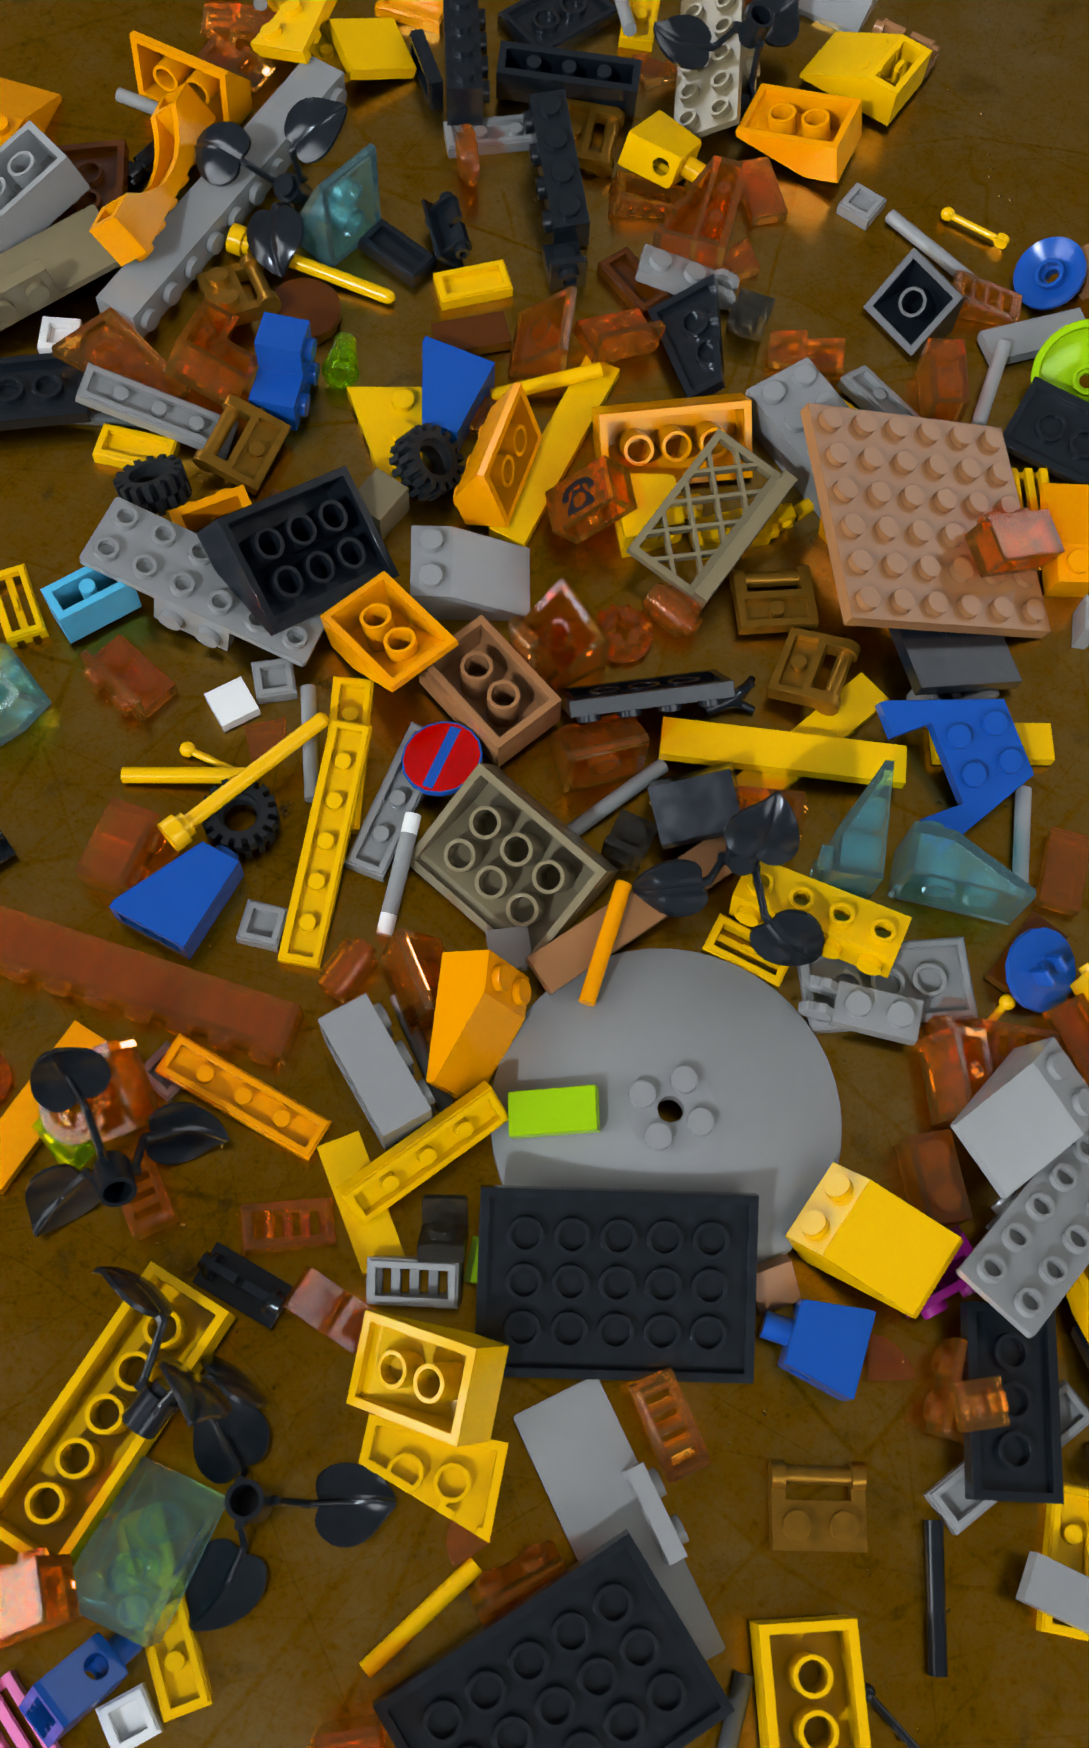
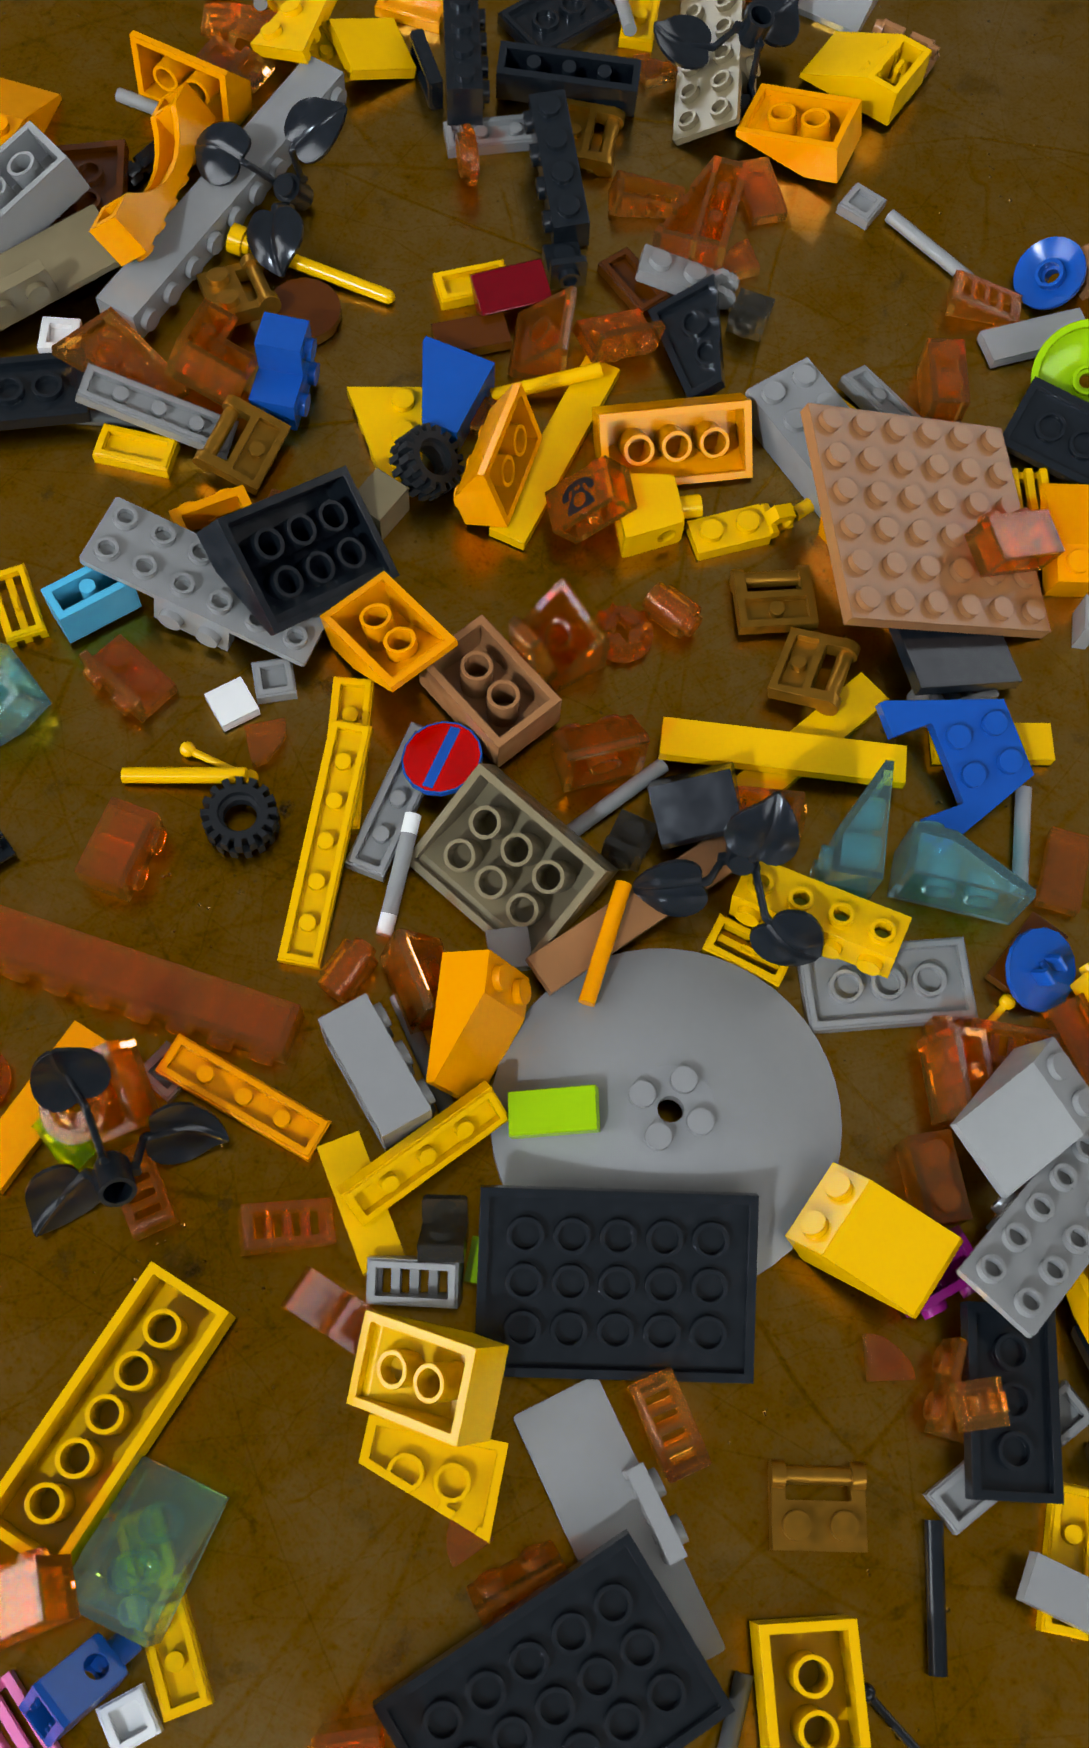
black plant [92,1266,269,1440] -> none
blue slope [109,841,244,960] -> none
black tyre [113,454,192,516] -> none
yellow piece [157,712,329,852] -> none
black plant [186,1398,397,1631] -> none
black hinge [192,1241,296,1330] -> none
light grey tile [236,899,288,953] -> none
clear light blue slope [300,143,381,267] -> none
light grey bar [300,684,320,803] -> none
clear neon green cone [321,332,359,390] -> none
black tile [358,218,437,288] -> none
yellow bar [359,1556,483,1679] -> none
light grey slope [410,526,530,621] -> none
black hinge [421,191,472,268] -> none
black plate [558,669,735,723] -> none
yellow torso [617,109,710,189] -> none
dark tan fence [626,428,798,612] -> none
black bar [703,676,755,717] -> none
medium nougat tile [756,1254,801,1316] -> none
blue torso [758,1299,876,1402] -> none
clear orange slope [768,329,846,378] -> none
light grey hinge [798,975,924,1046] -> none
black slope [863,248,966,357] -> none
yellow hinge [941,207,1010,249] -> none
light grey bar [971,339,1012,426] -> none
none -> dark red slope [469,258,552,316]

